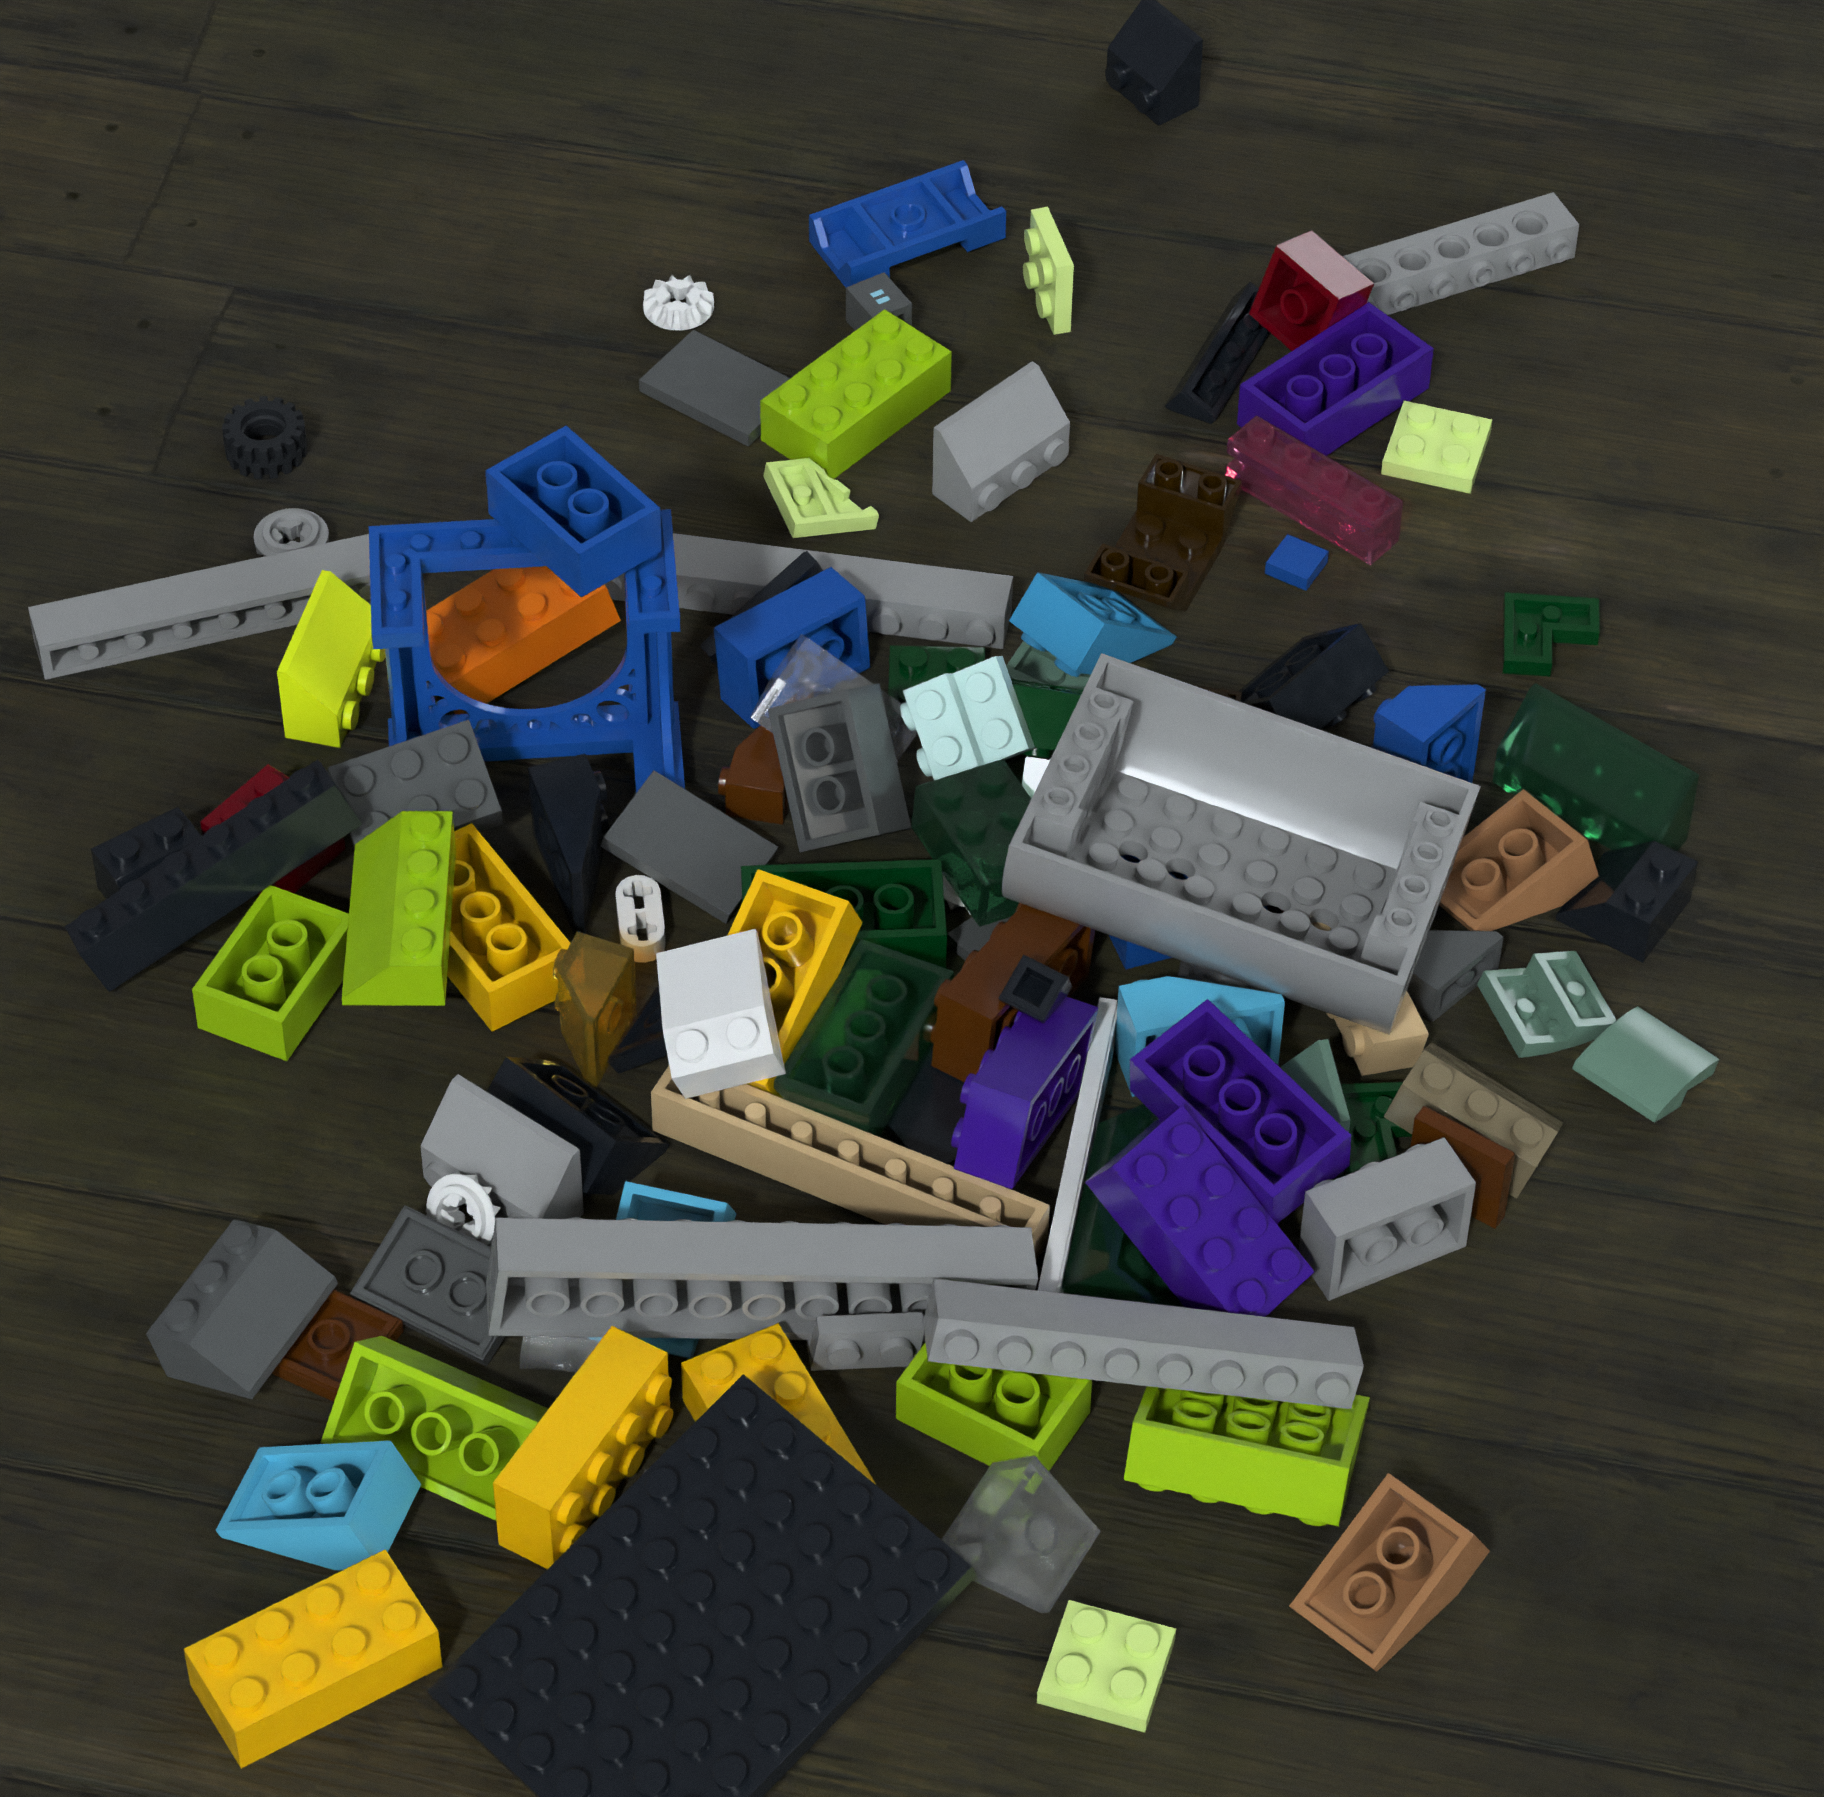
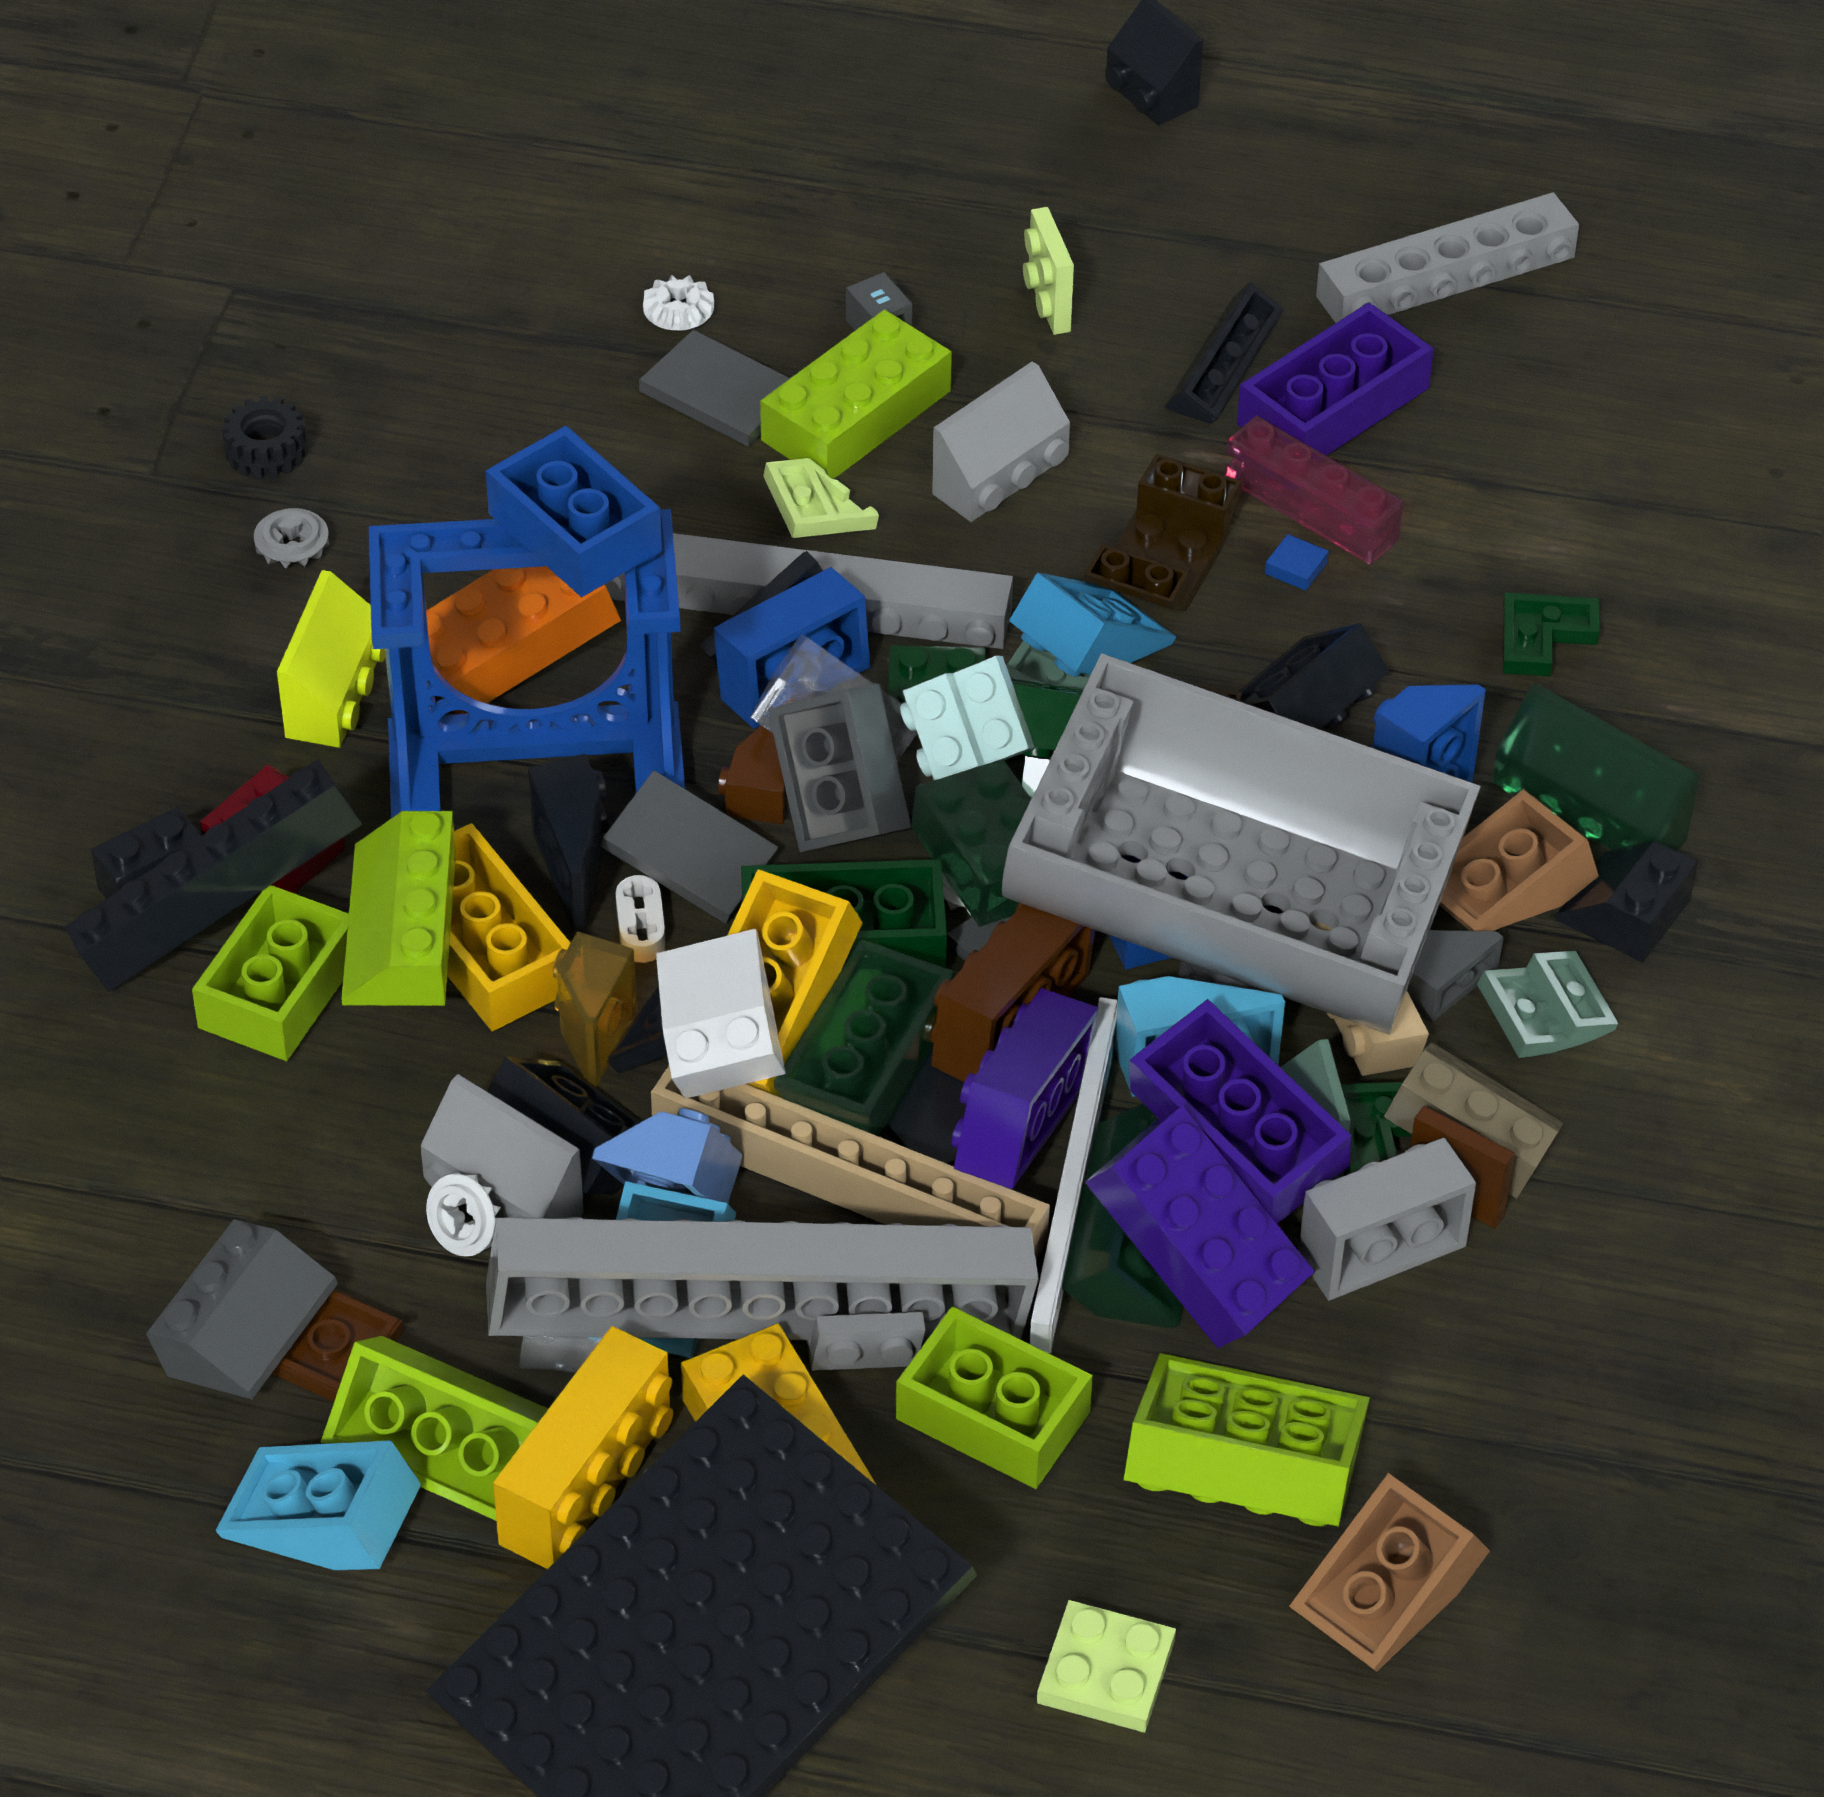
light grey brick [28,534,371,680] -> none
yellow brick [184,1549,442,1769] -> none
dark grey brick [327,720,503,849] -> none
dark grey tile [350,1205,505,1367] -> none
blue piece [809,160,1006,288] -> none
light grey brick [923,1278,1364,1409] -> none
clear slope [942,1455,1101,1613] -> none
black slope [998,954,1072,1024] -> none
dark red brick [1249,230,1374,351] -> none
yellowish green plate [1381,401,1492,494] -> none
sand green slope [1572,1006,1719,1123] -> none
none -> medium blue slope [592,1108,743,1203]

